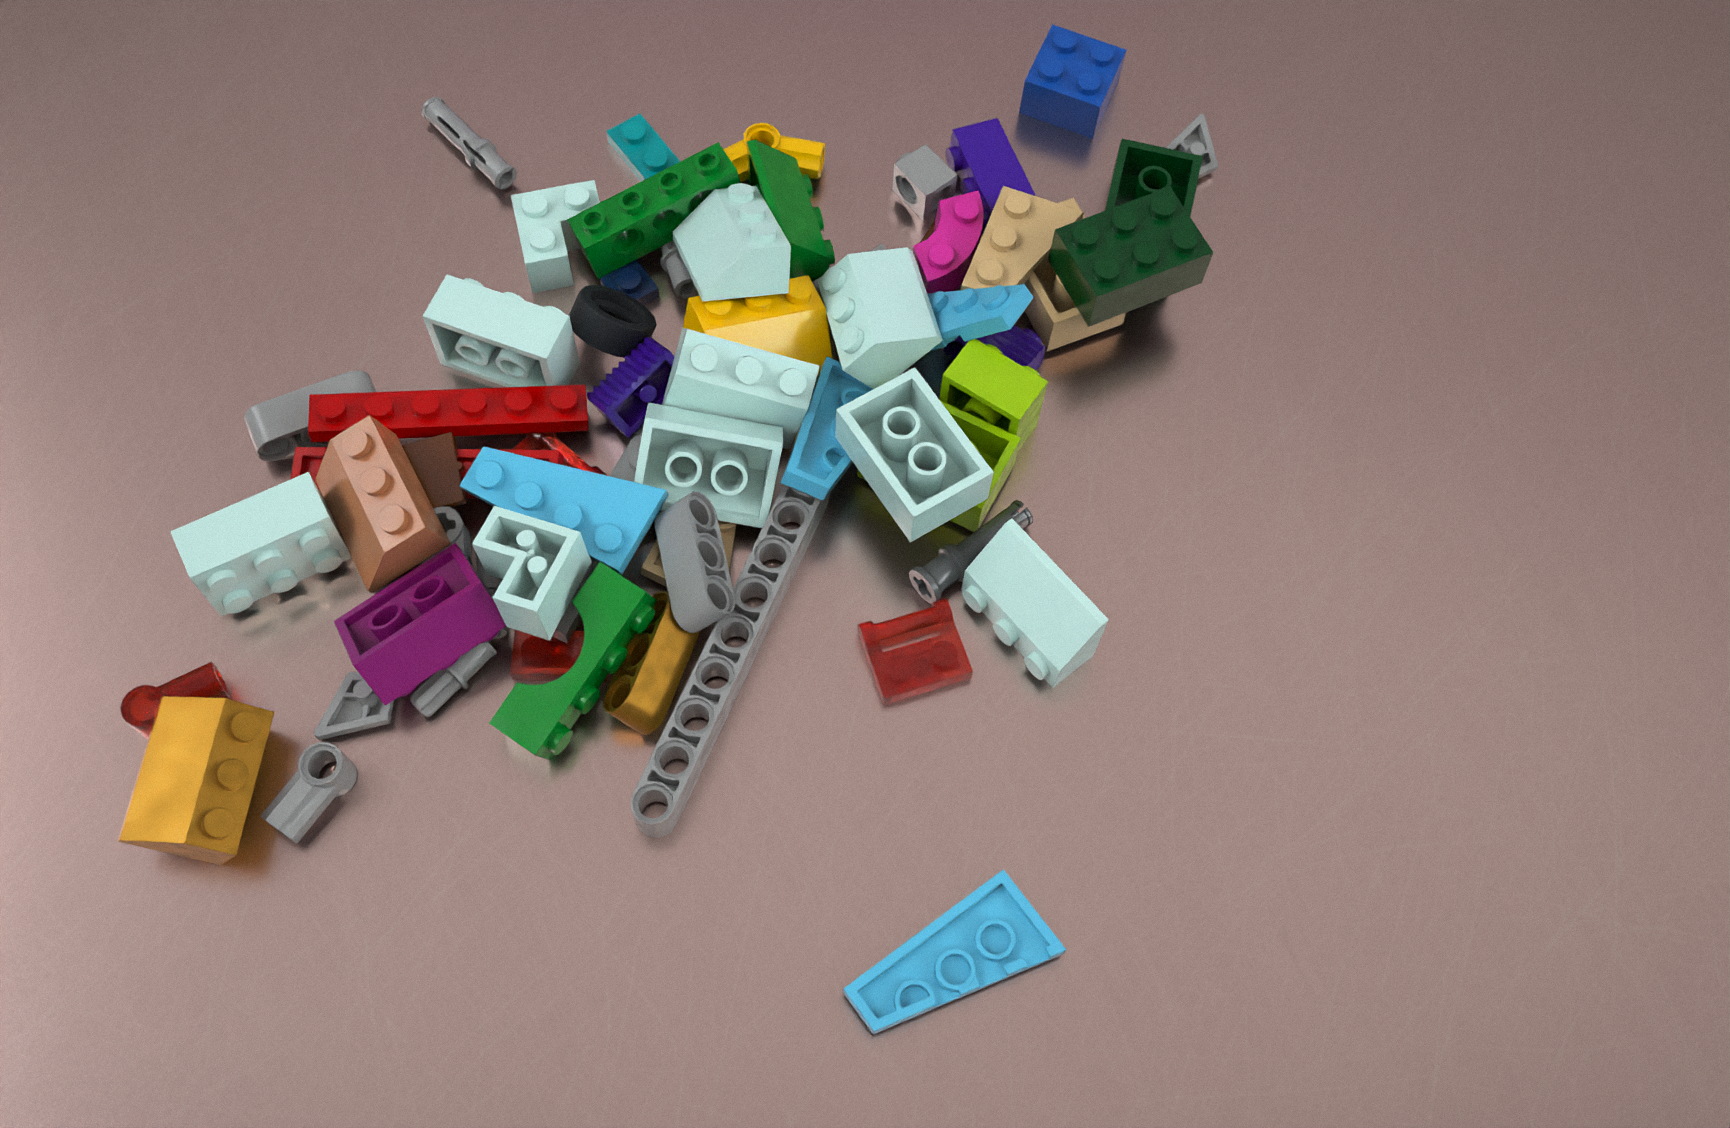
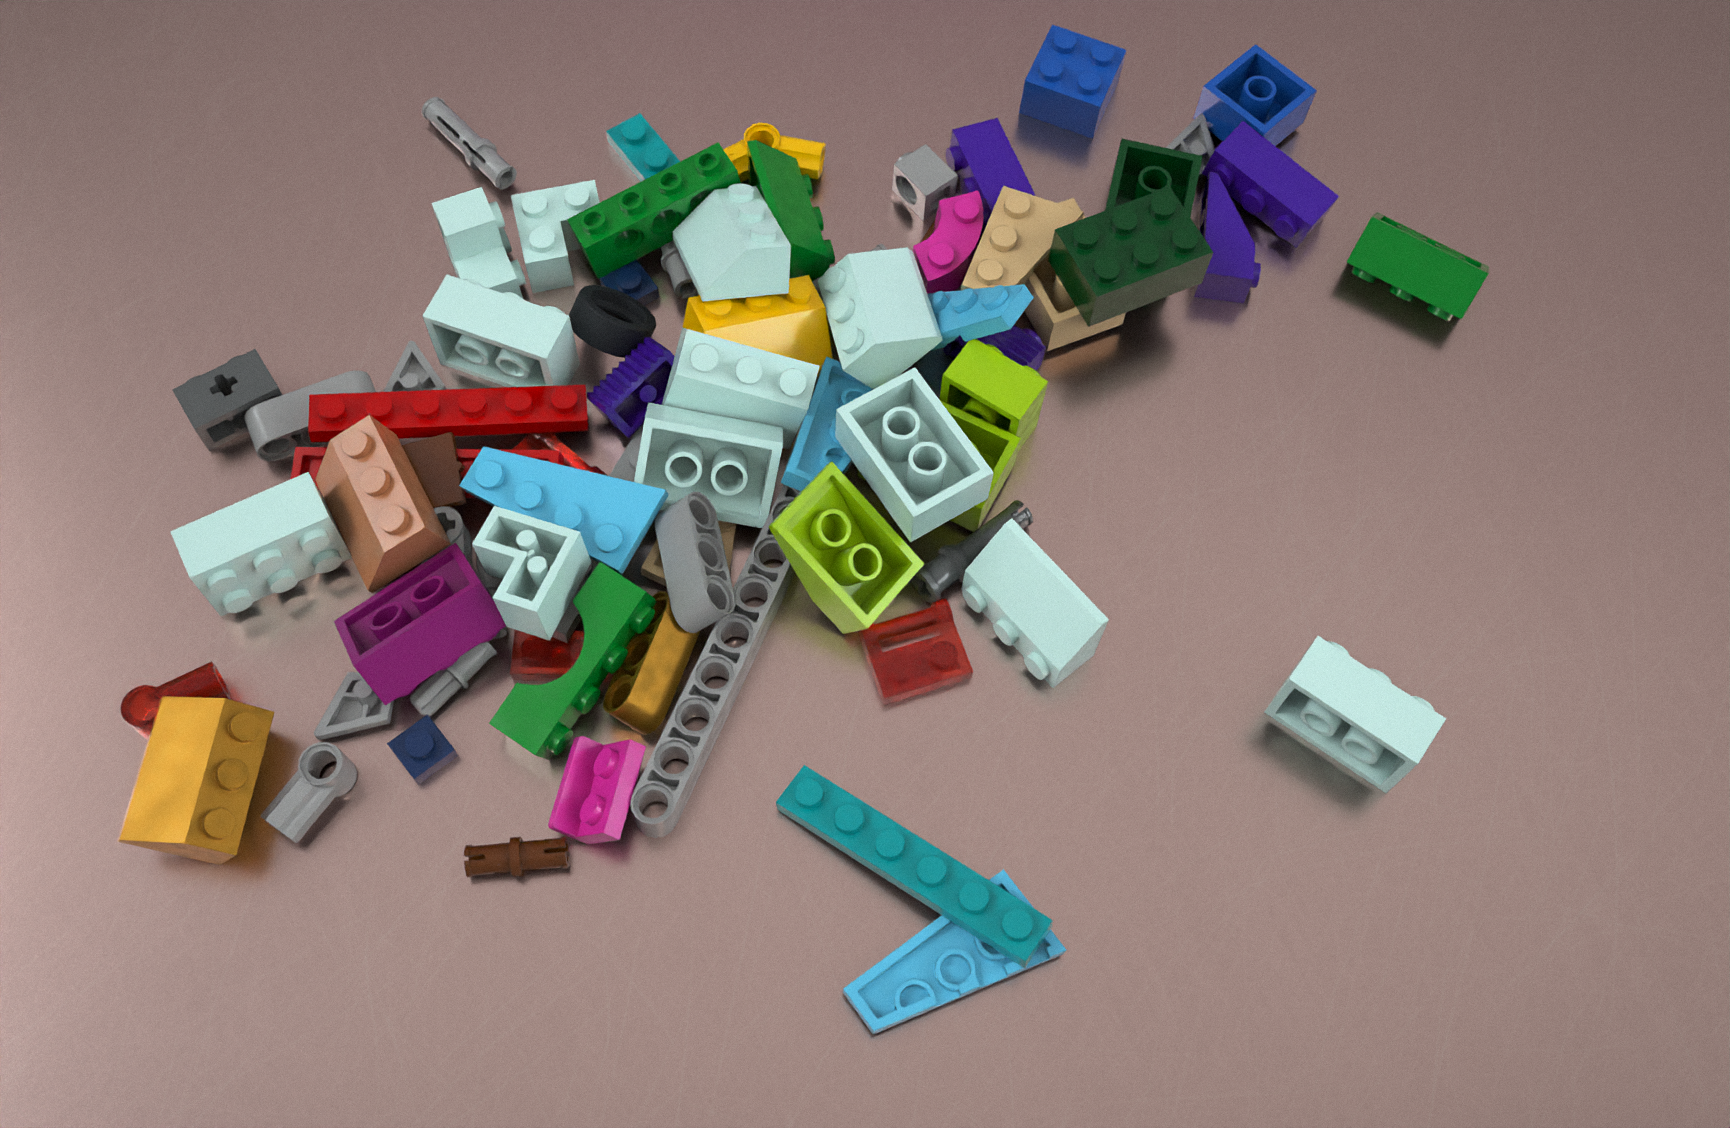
none -> dark grey brick [172,349,282,451]
none -> light grey piece [383,341,447,392]
none -> dark blue plate [387,714,458,785]
none -> light aqua brick [432,187,526,298]
none -> reddish brown pin [464,836,569,877]
none -> dark pink bracket [548,736,646,844]
none -> lime slope [768,462,924,634]
none -> teal plate [776,765,1053,968]
none -> blue brick [1193,44,1317,146]
none -> dark purple slope [1194,171,1261,303]
none -> dark purple brick [1202,121,1339,248]
none -> light aqua brick [1264,636,1446,793]
none -> green slope [1347,212,1489,321]

